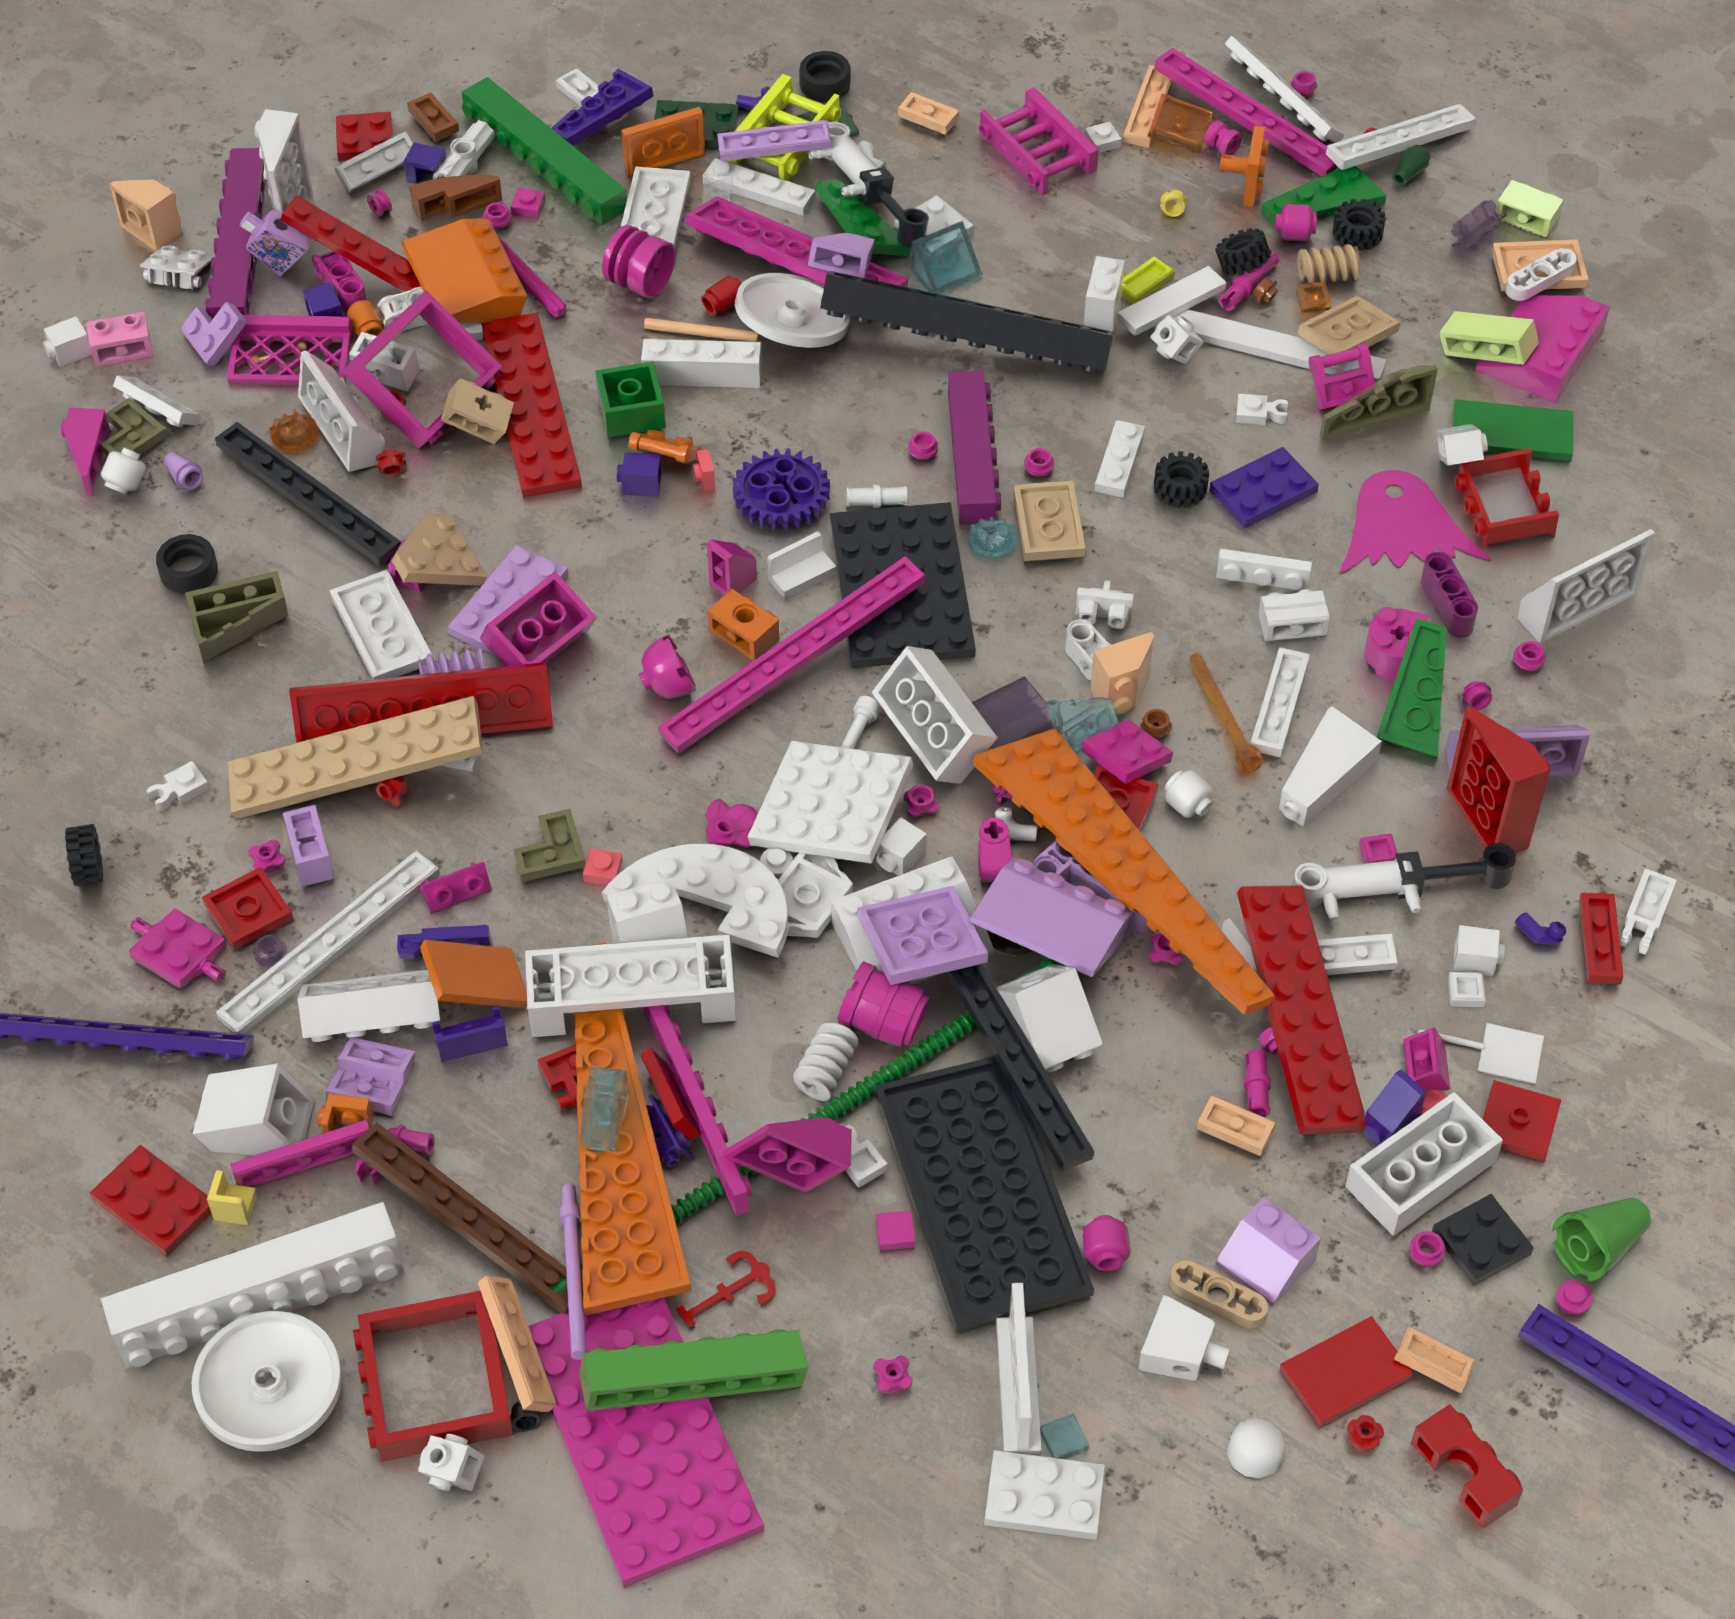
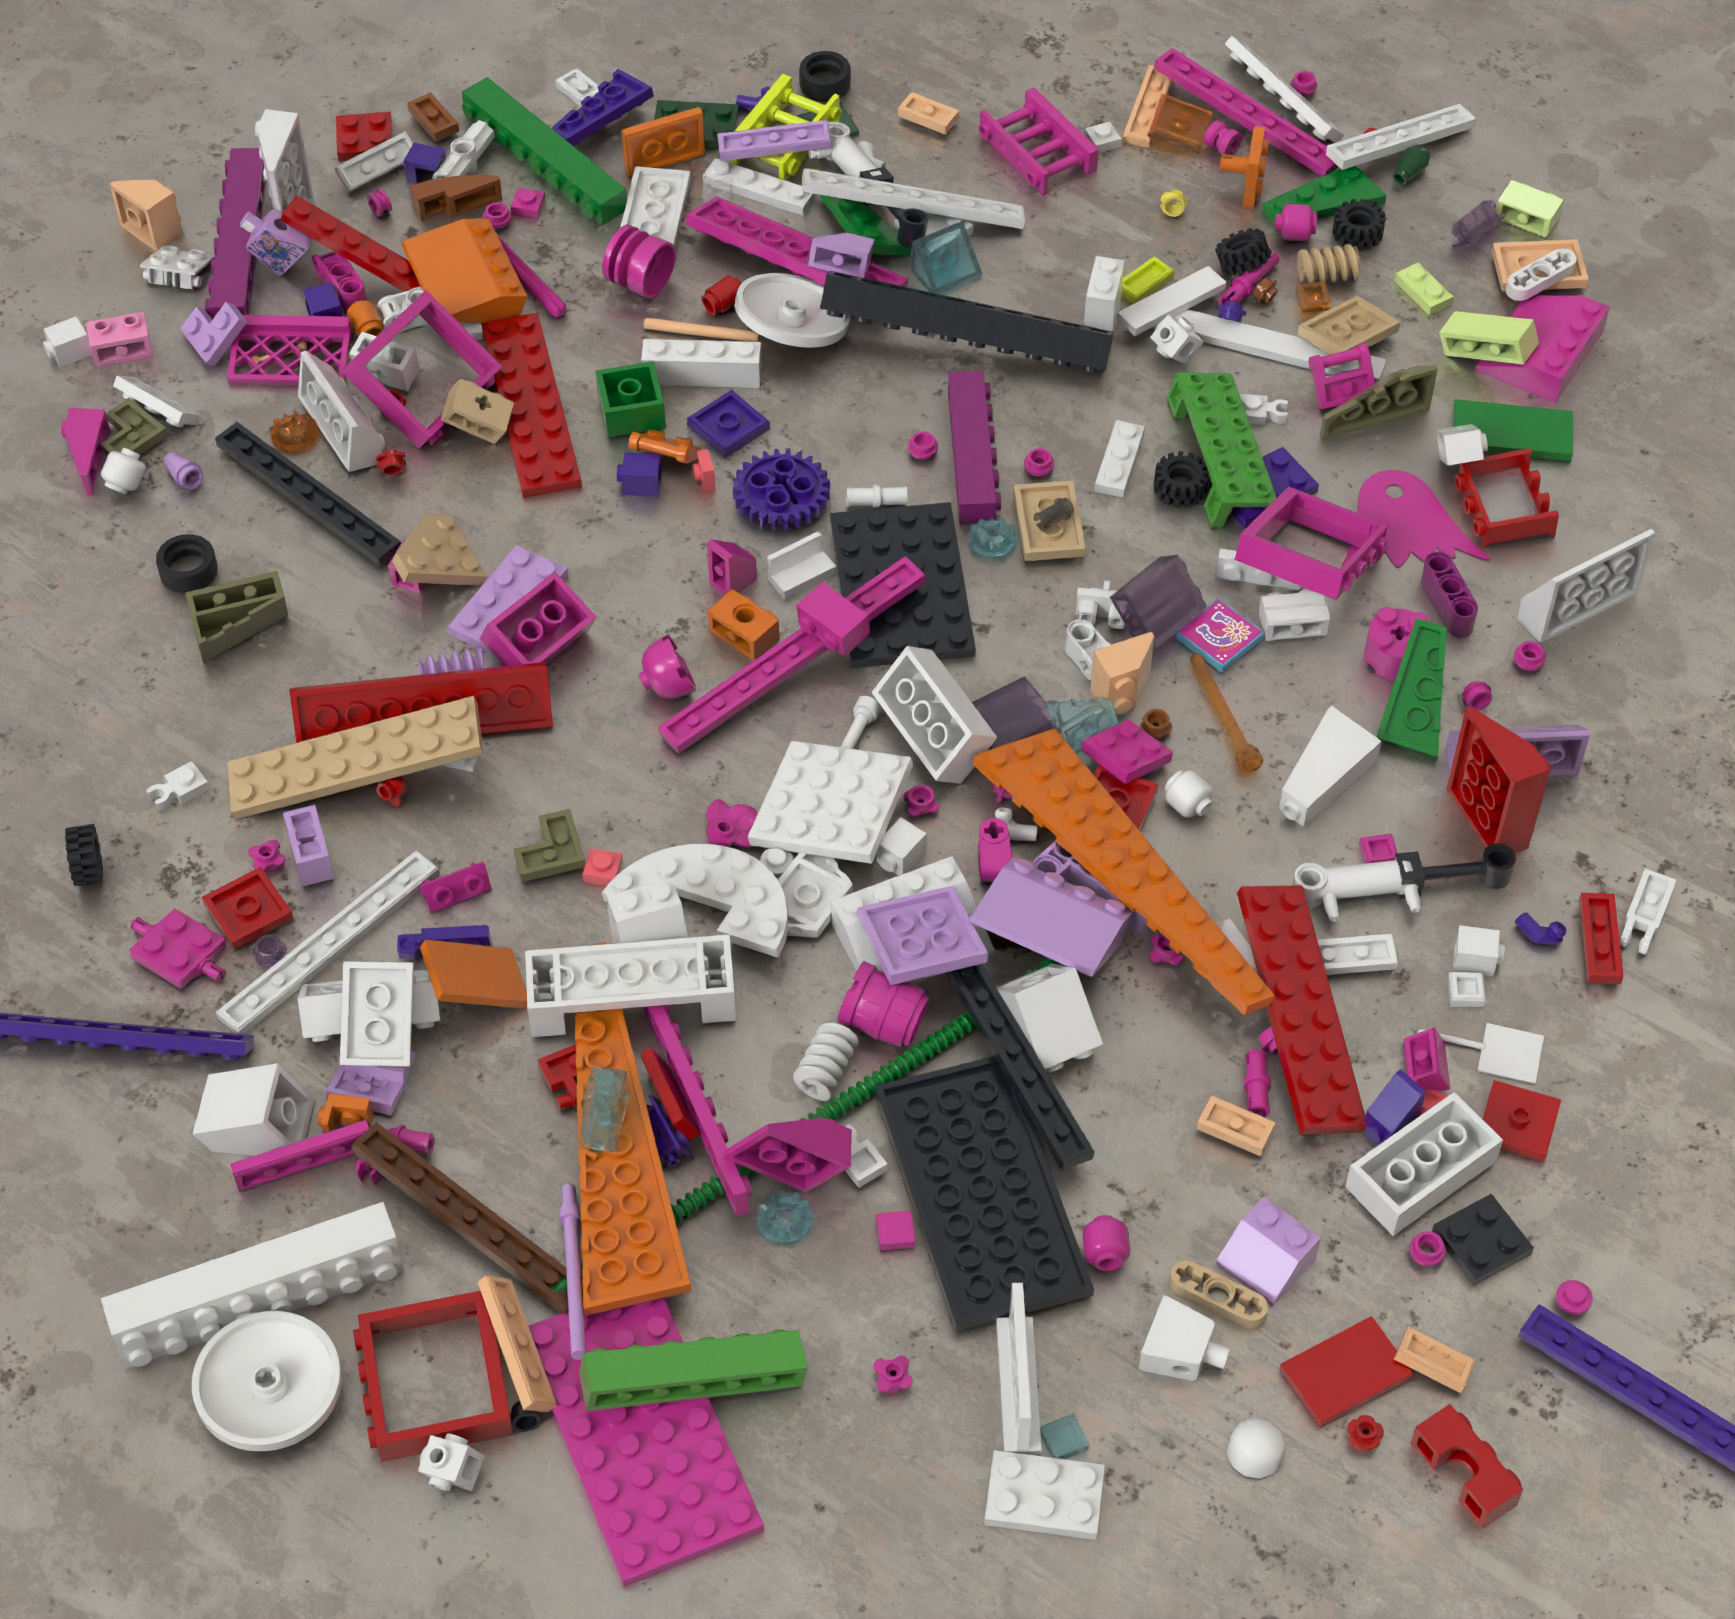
red plate [89,1145,212,1257] -> none
light yellow panel [207,1170,257,1225] -> none
white plate [329,570,433,680] -> none
dark purple hinge [432,1006,508,1062] -> none
red piece [676,1251,776,1328] -> none
white plate [1250,647,1310,758] -> none
bright green cone [1552,1198,1651,1281] -> none
none -> white plate [340,961,414,1067]
none -> dark purple tile [687,390,770,458]
none -> clear light blue gear [756,1189,813,1243]
none -> dark pink brick [796,582,870,657]
none -> white tile [802,168,1026,229]
none -> clear smoke pin [1033,498,1074,531]
none -> clear purple brick [1110,554,1207,648]
none -> bright green bracket [1167,372,1277,528]
none -> tile [1176,598,1265,673]
none -> dark purple plate [1218,300,1247,323]
none -> dark pink window [1234,486,1389,600]
none -> yellowish green plate [1394,262,1454,316]

